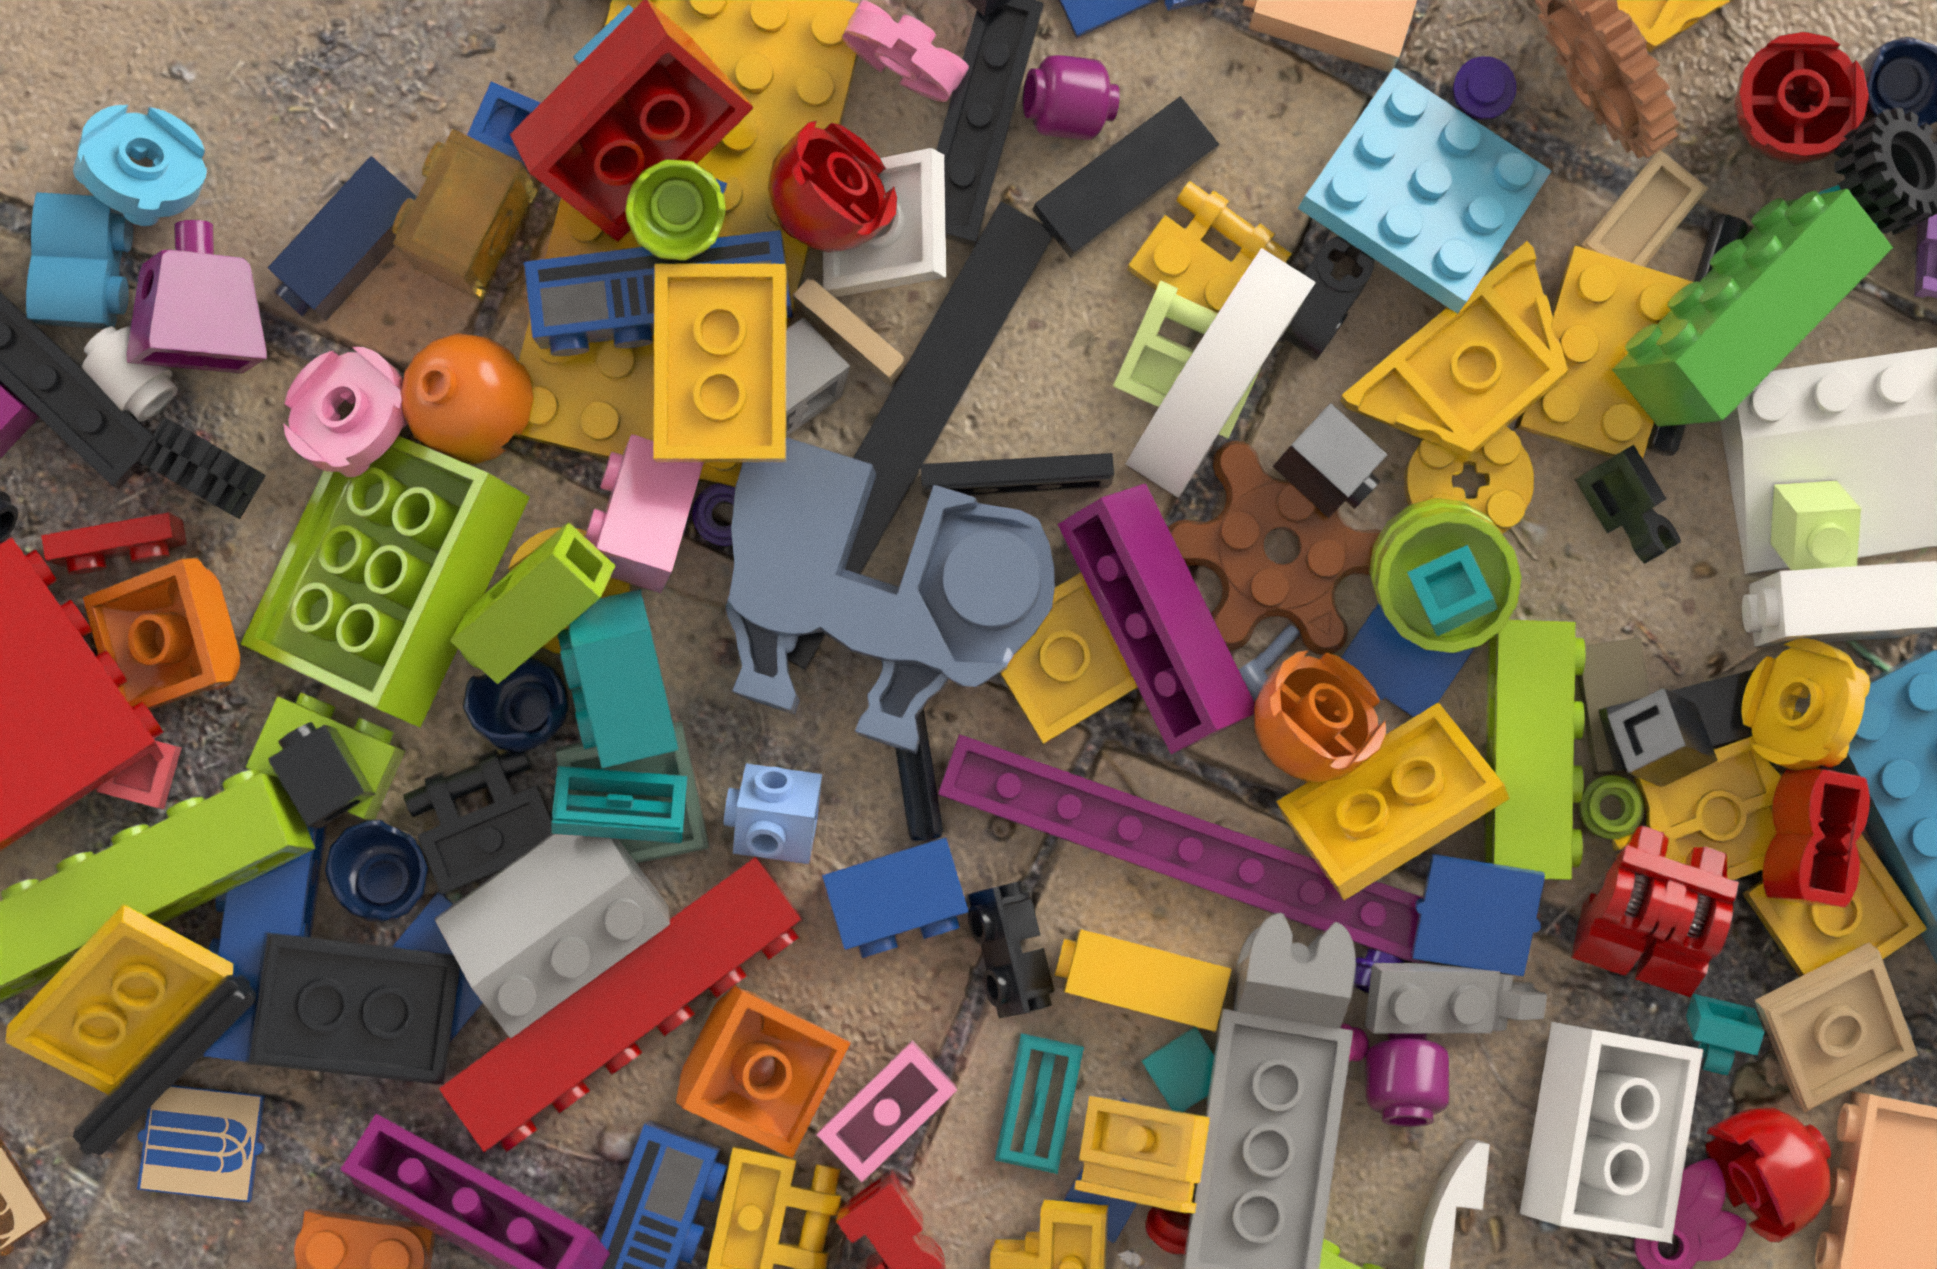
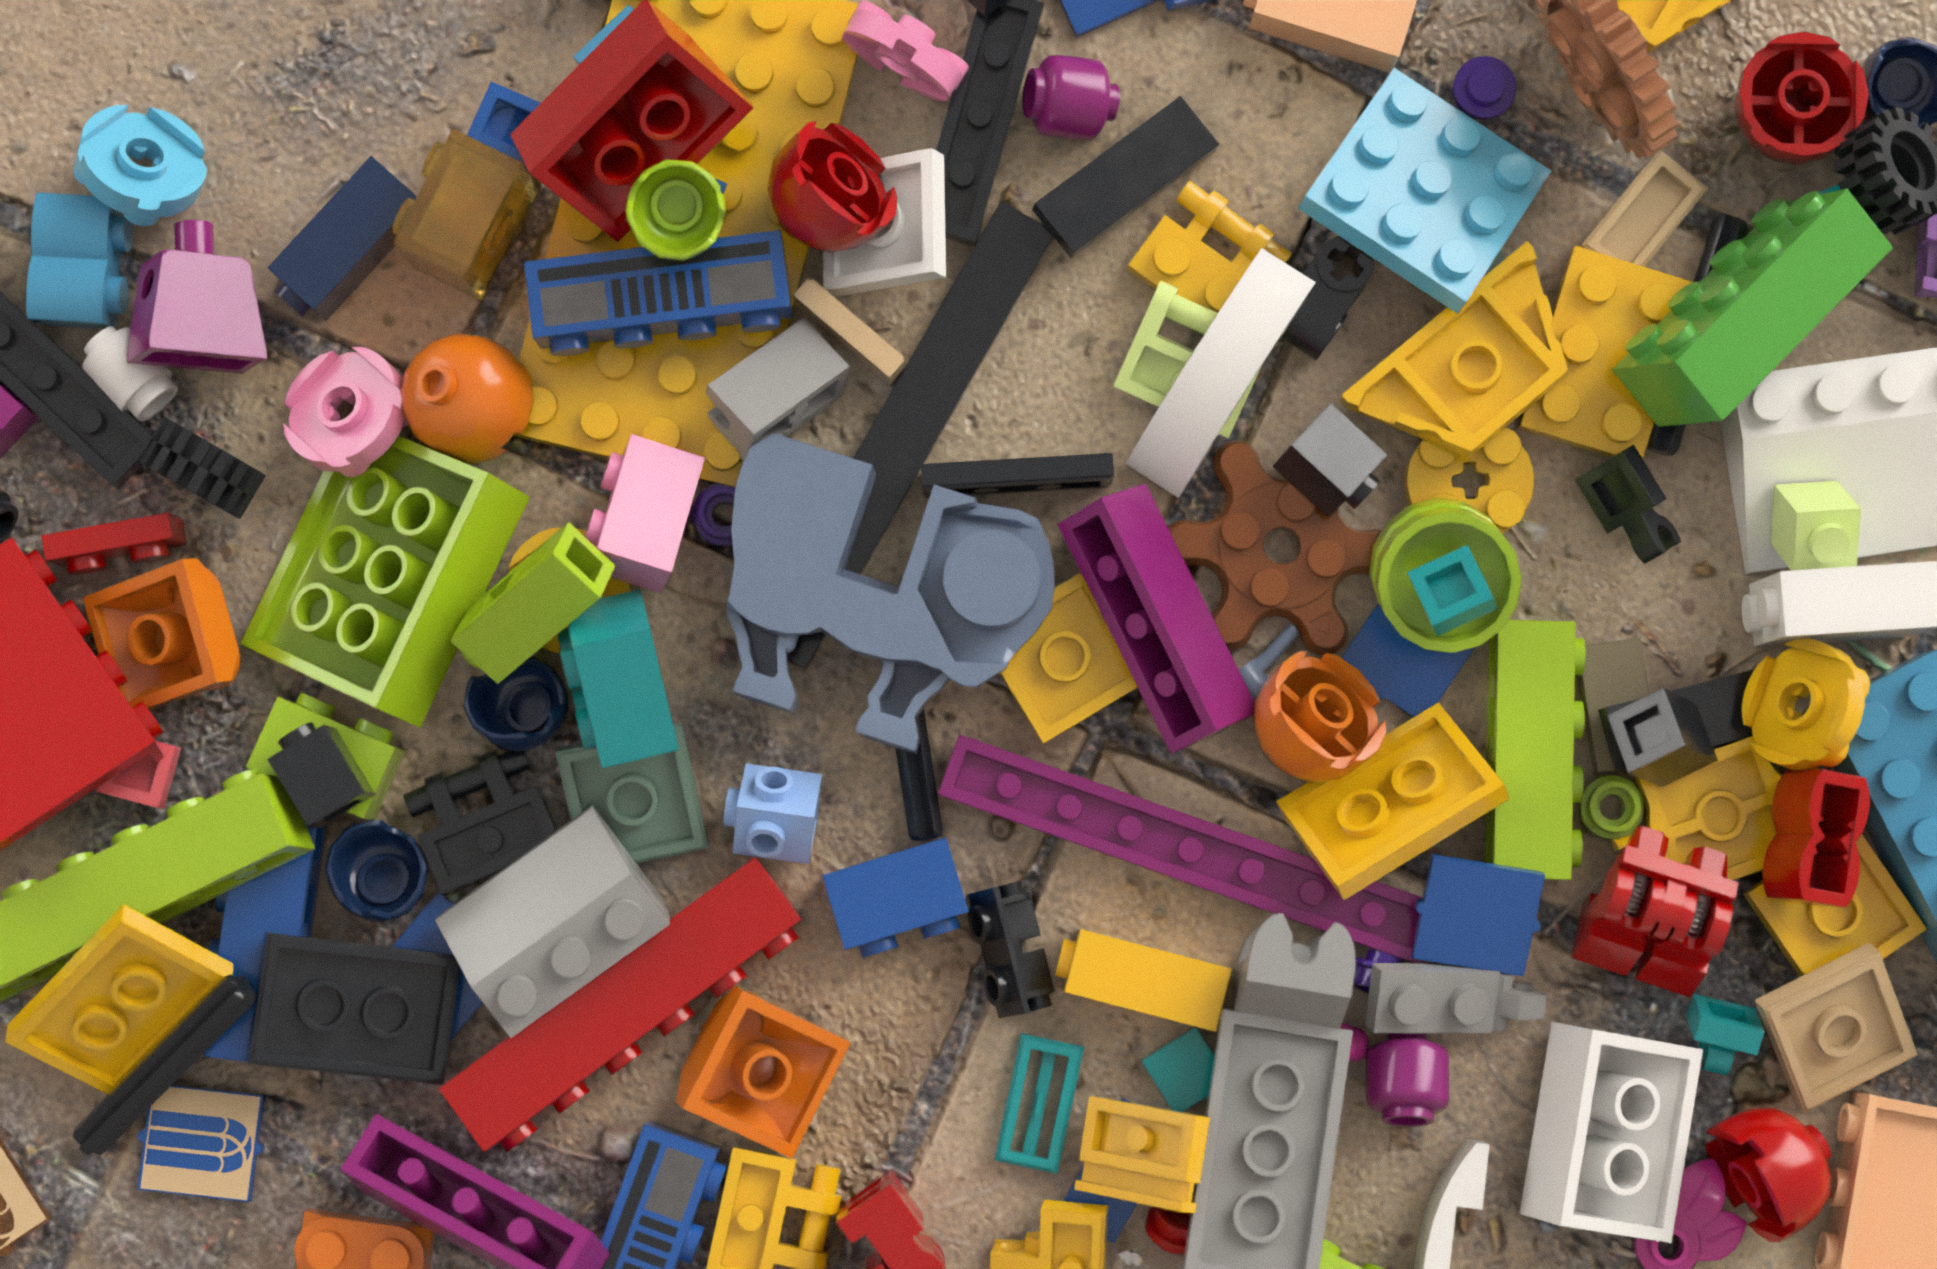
teal tile [552,766,687,843] -> none
yellow plate [653,264,787,462] -> none
bright pink brick [817,1040,957,1182] -> none

